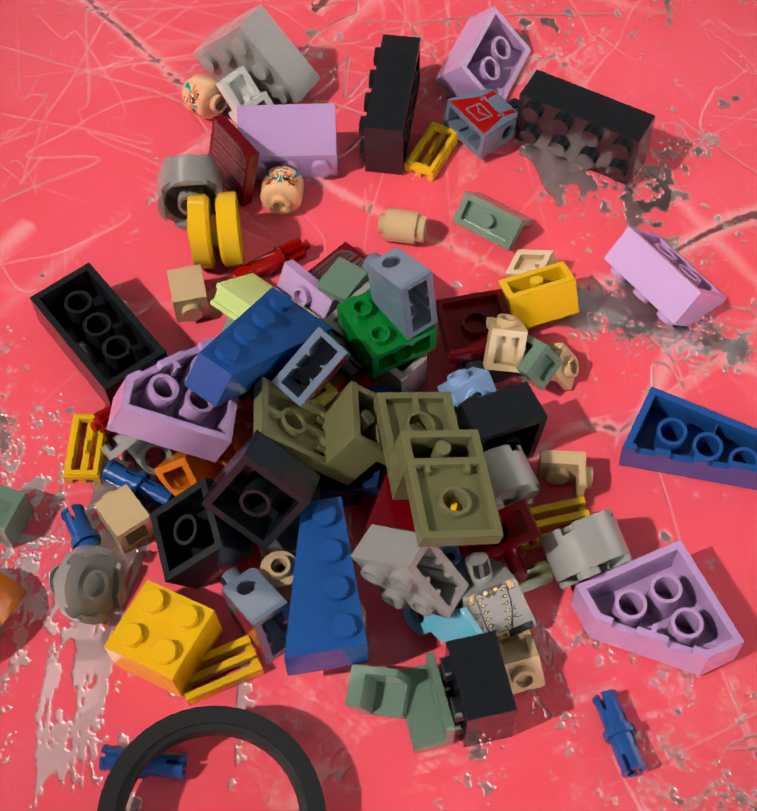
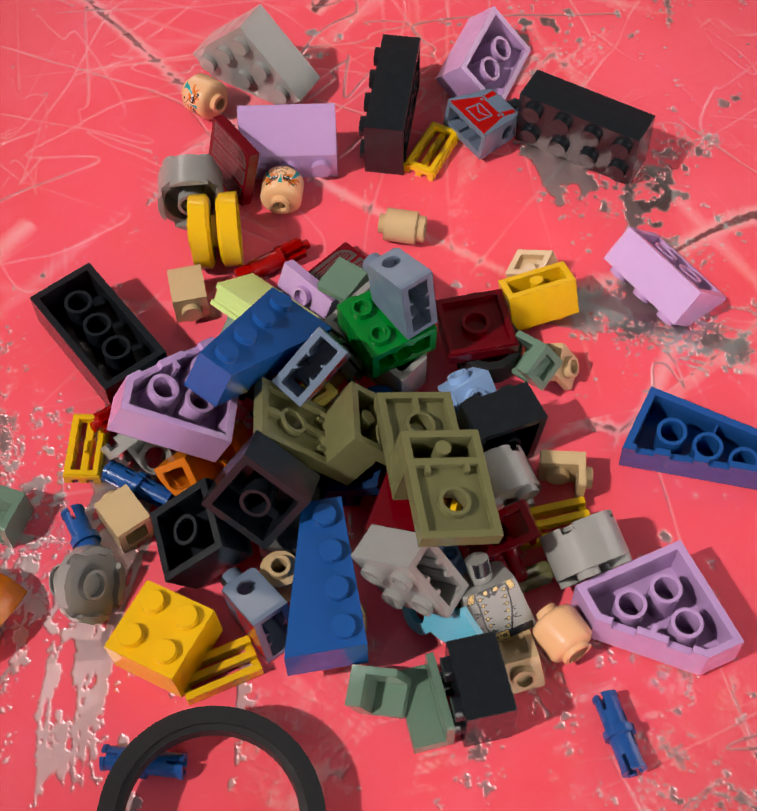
white brick [215,65,274,125] -> none
sand green panel [452,191,534,250] -> none
tan bracket [483,314,528,373] -> none
none -> light nougat head [532,603,592,665]

